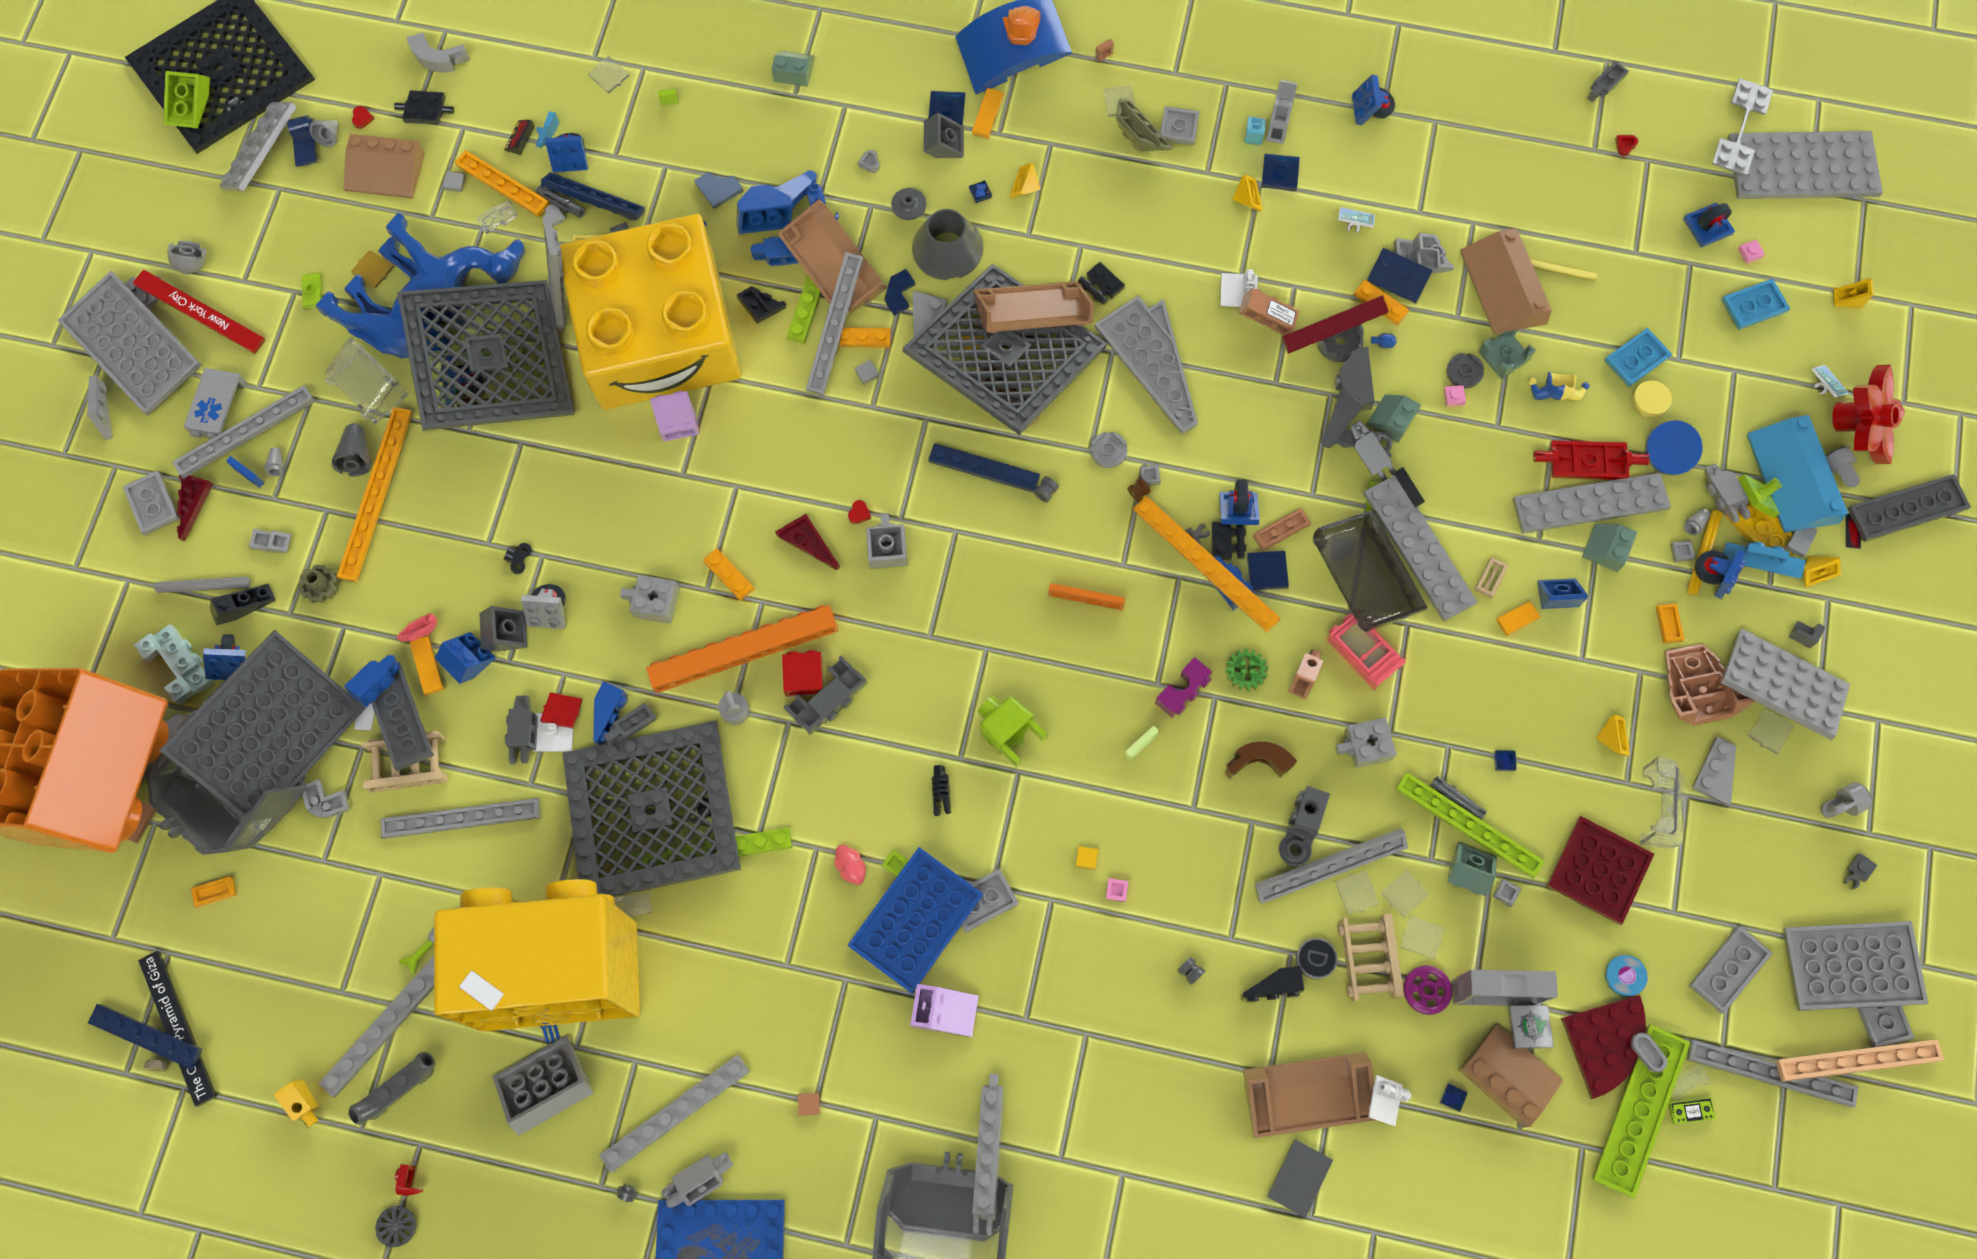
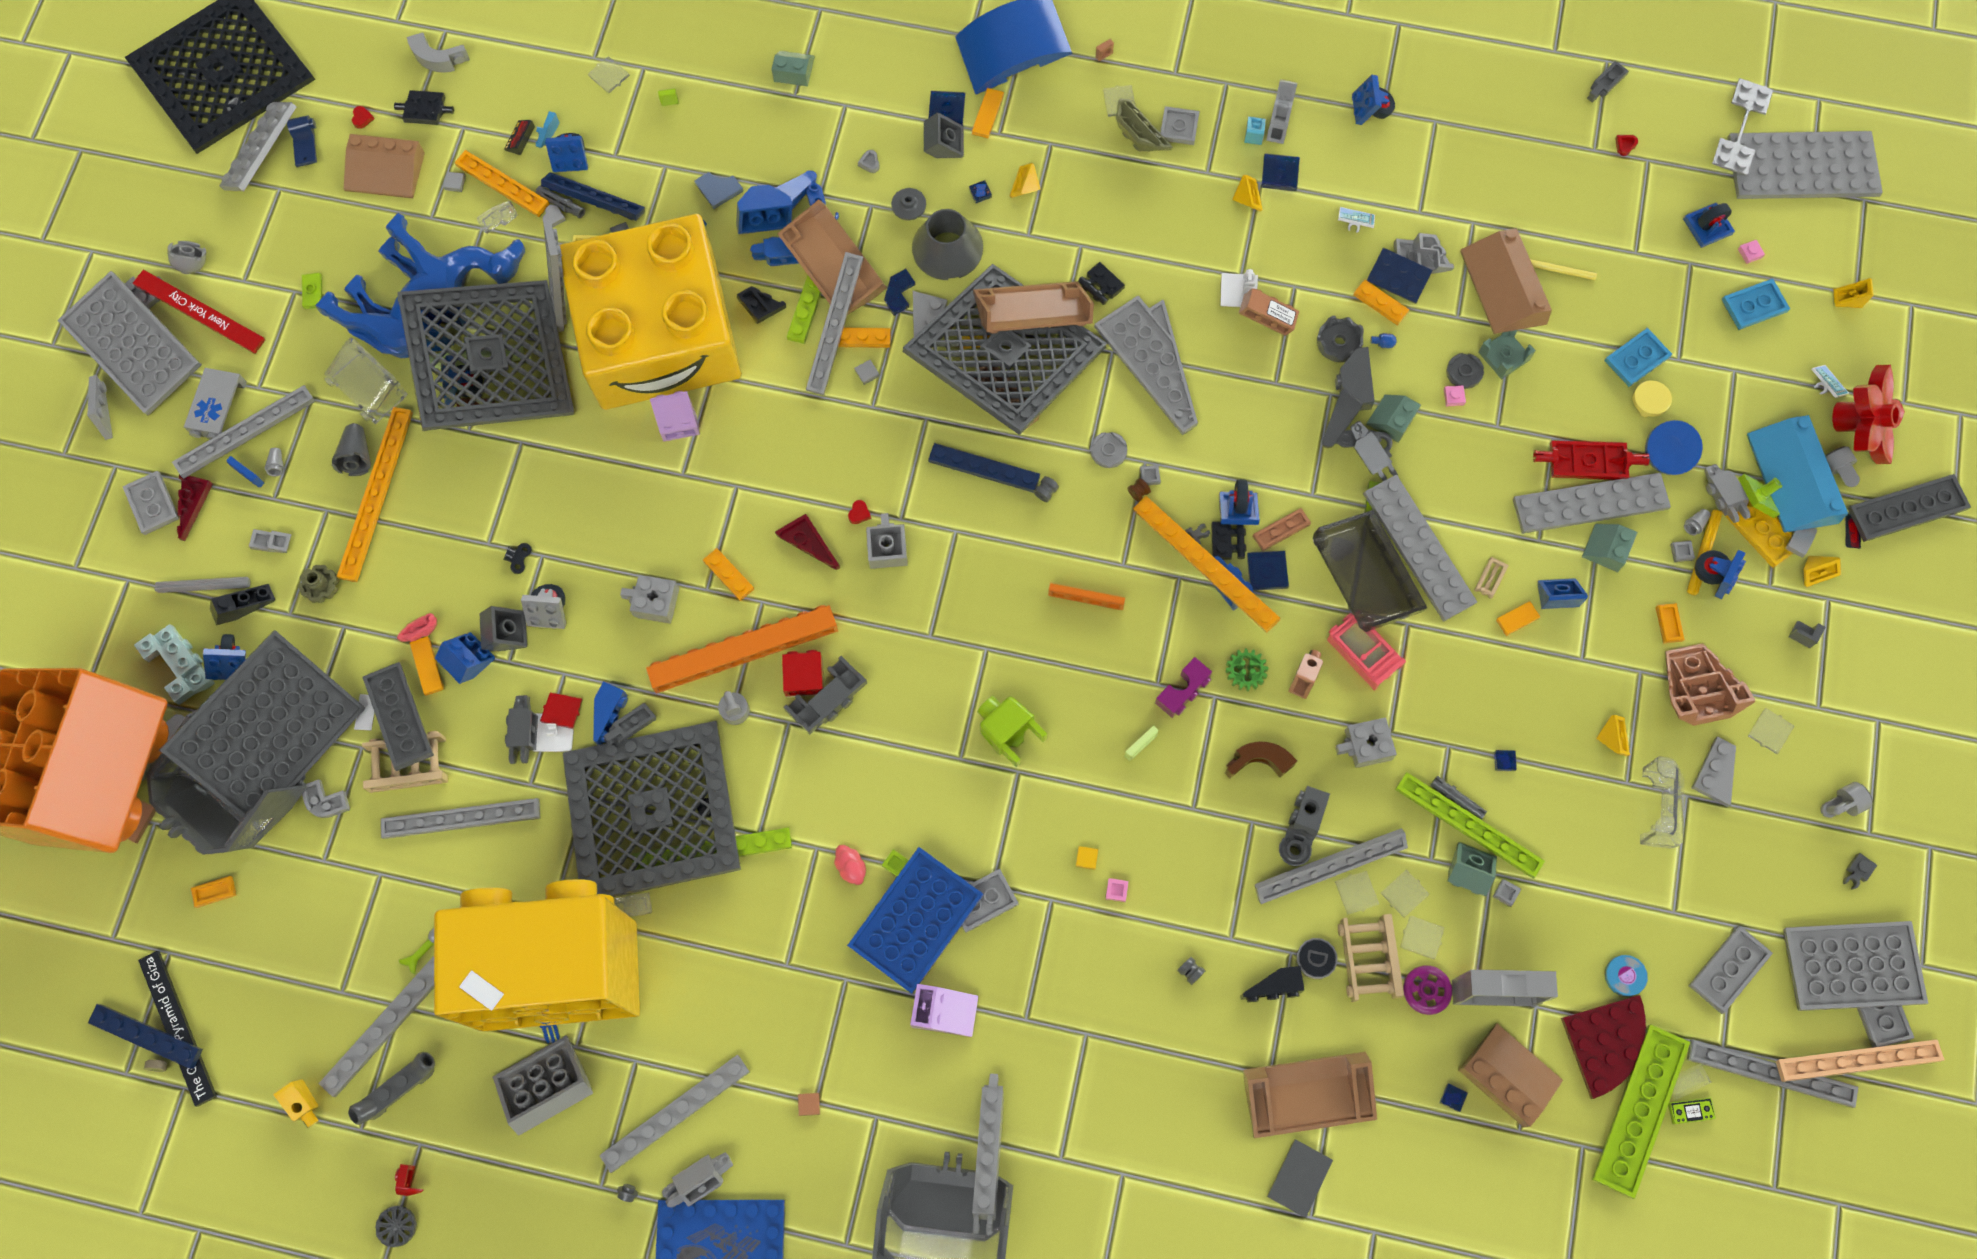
lime slope [163,71,210,128] -> none
light grey hat [309,120,338,147] -> none
blue hinge [344,655,400,707] -> none
clear yellow piece [351,250,394,289] -> none
black hinge [932,765,951,816] -> none
orange hair [1003,6,1041,45] -> none
dark red tile [1281,295,1389,354] -> none
white hinge [1368,1075,1411,1126] -> none
black tyre [1394,467,1425,508] -> none
light grey slope [1508,1005,1554,1049] -> none
piece [1528,372,1590,401] -> none
dark red plate [1546,816,1655,925] -> none
light grey tile [1631,1033,1667,1072] -> none
light grey plate [1721,628,1850,741] -> none
dark azure bracket [1723,542,1806,579] -> none

